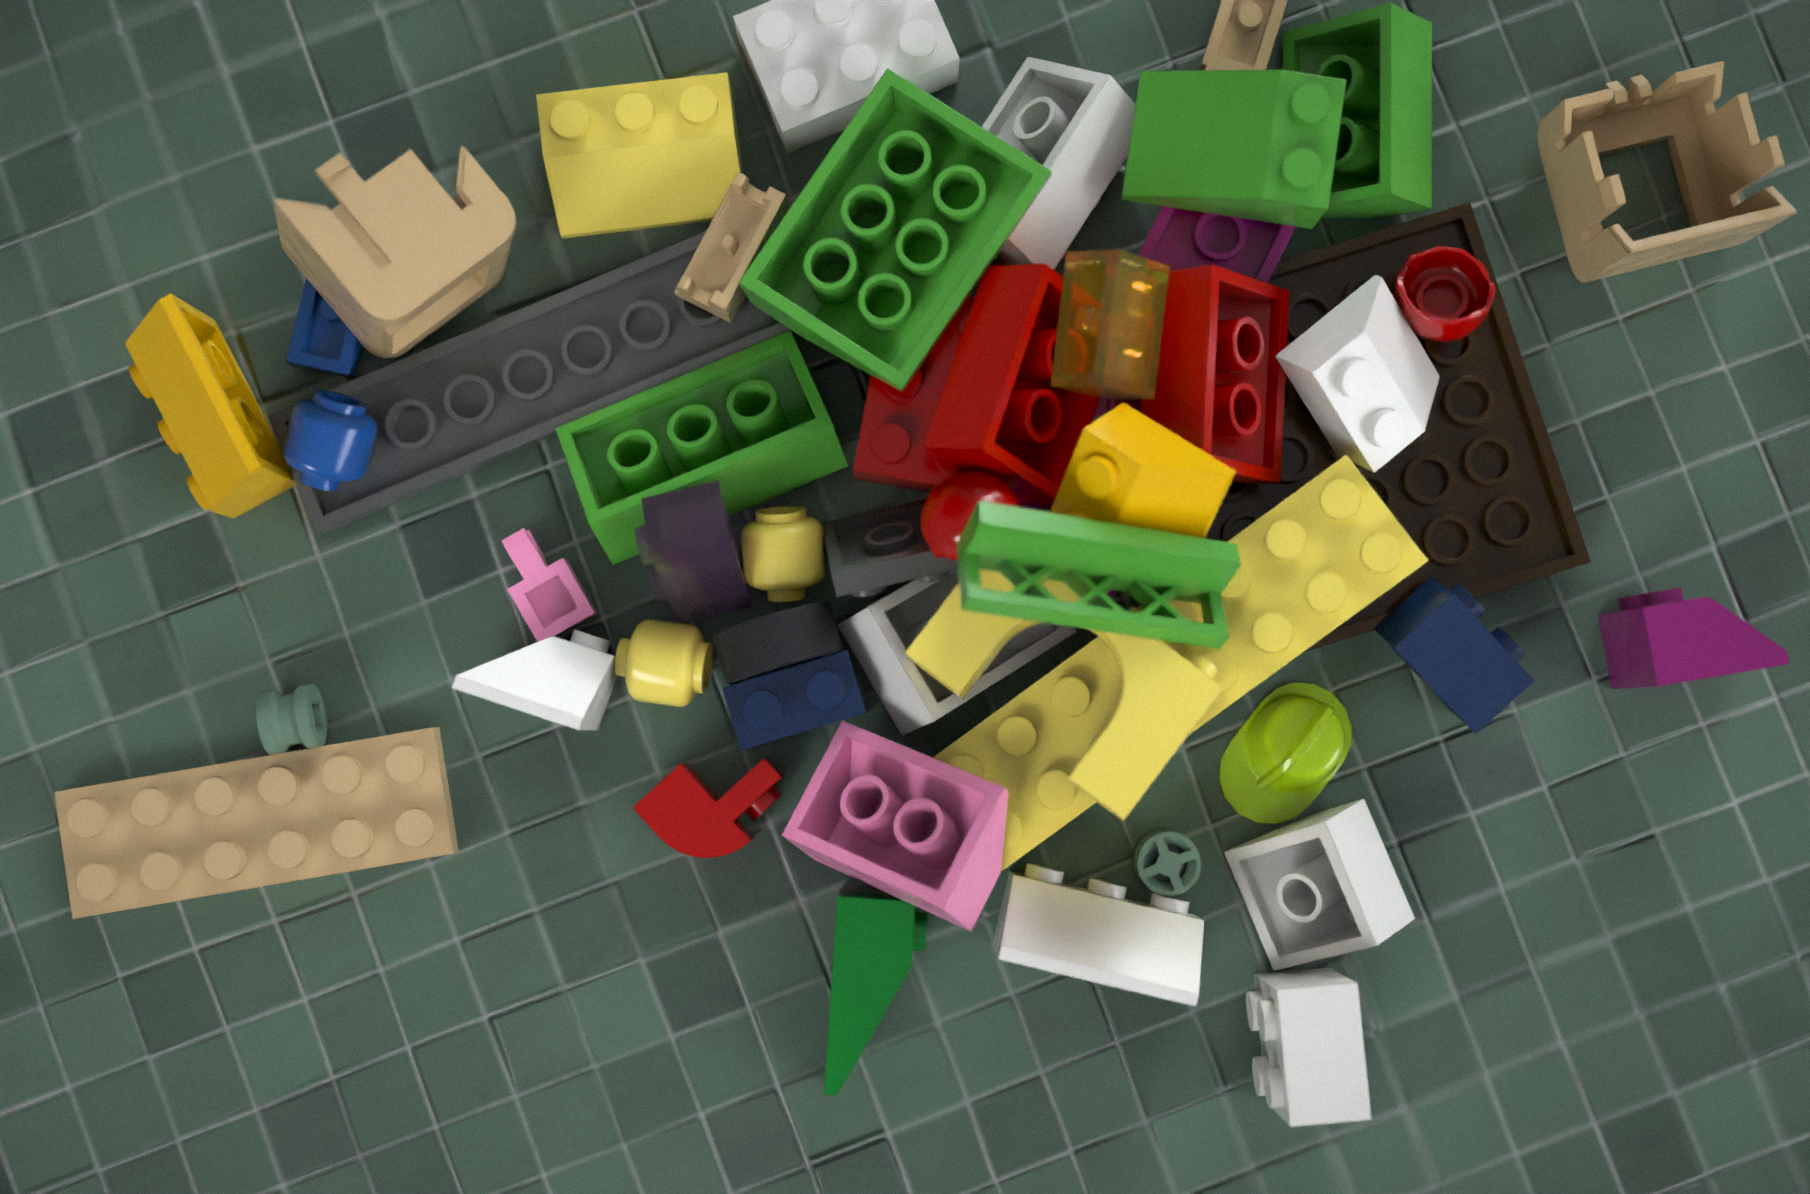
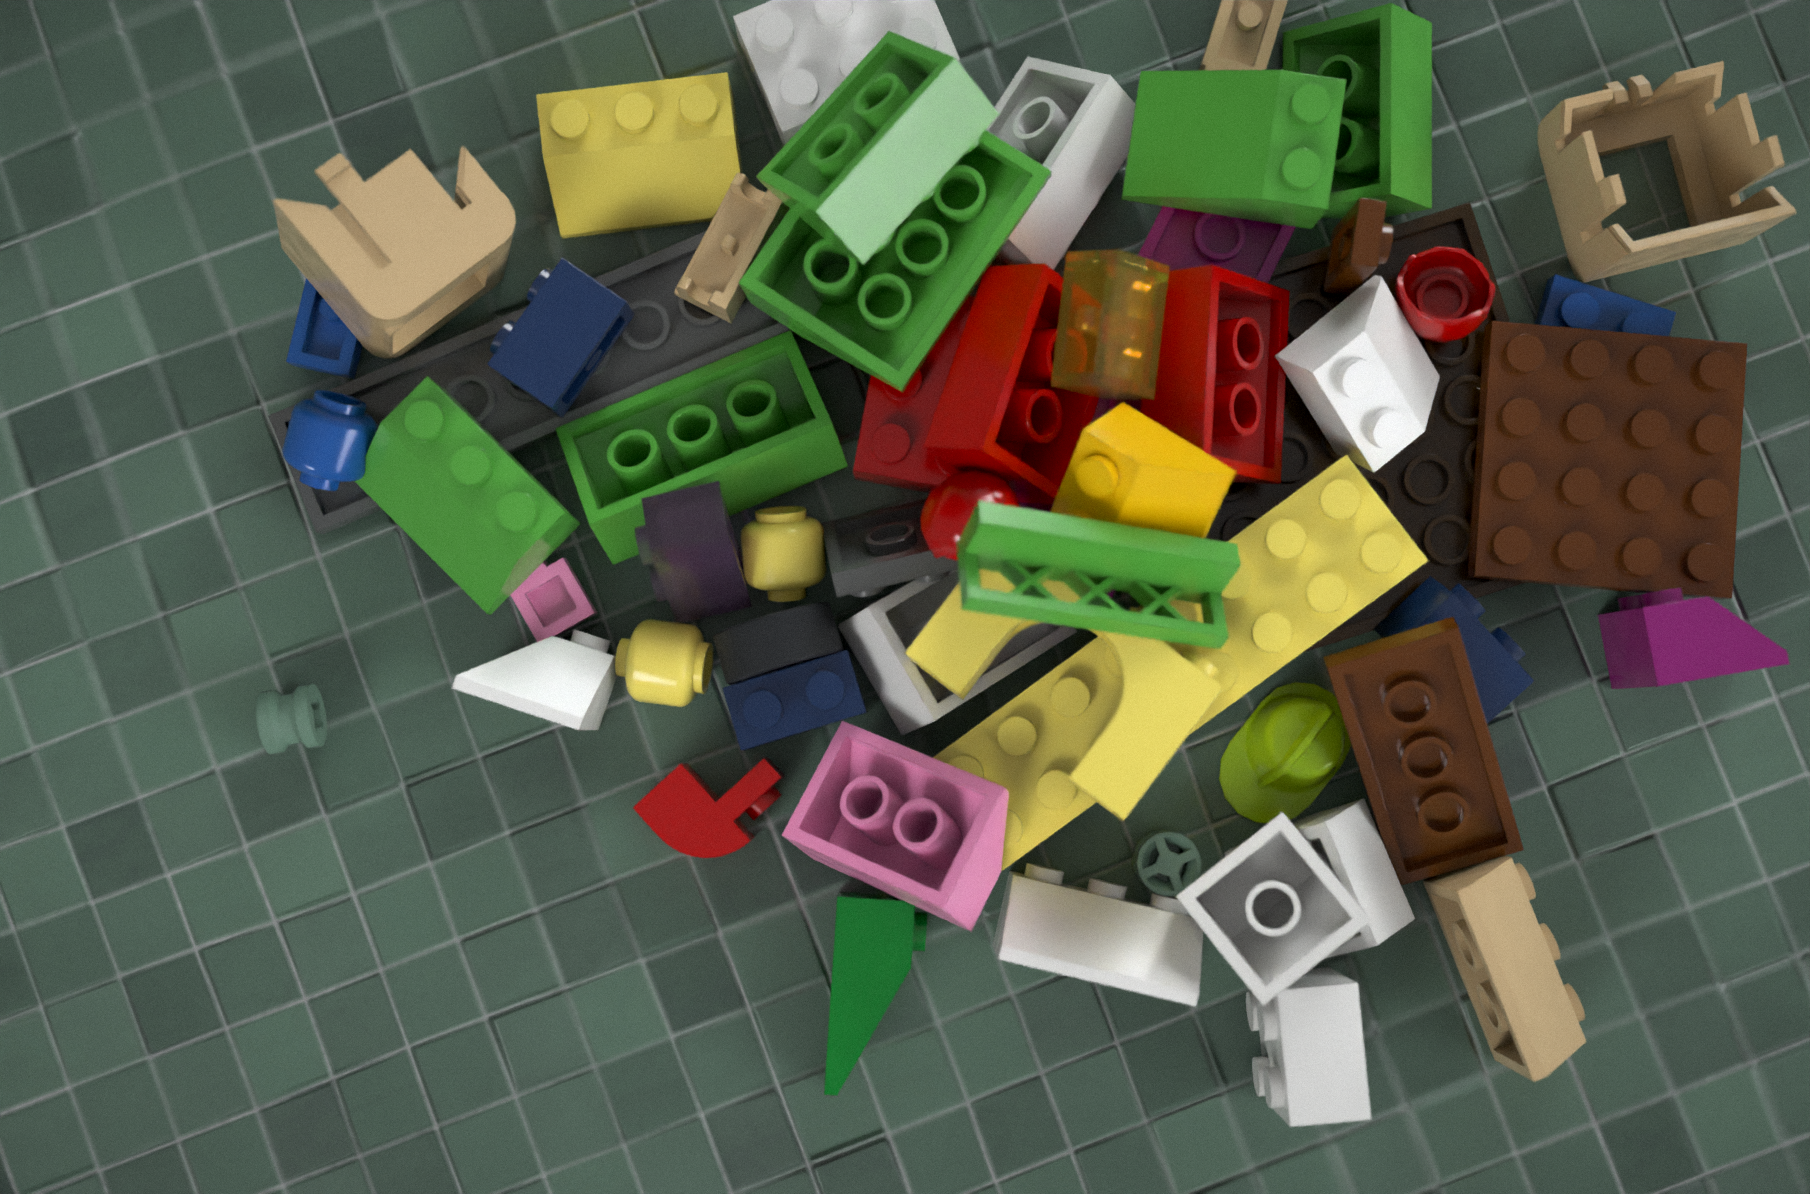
tan plate [54,727,459,919] -> none
yellow slope [125,293,296,519] -> none
none -> bright green slope [355,376,581,615]
none -> dark blue brick [487,258,635,418]
none -> bright green slope [756,31,1000,264]
none -> white slope [1176,812,1372,1006]
none -> reddish brown plate [1323,617,1524,886]
none -> reddish brown plate [1324,198,1393,296]
none -> tan slope [1423,856,1586,1082]
none -> reddish brown plate [1467,321,1747,600]
none -> blue plate [1535,274,1676,336]

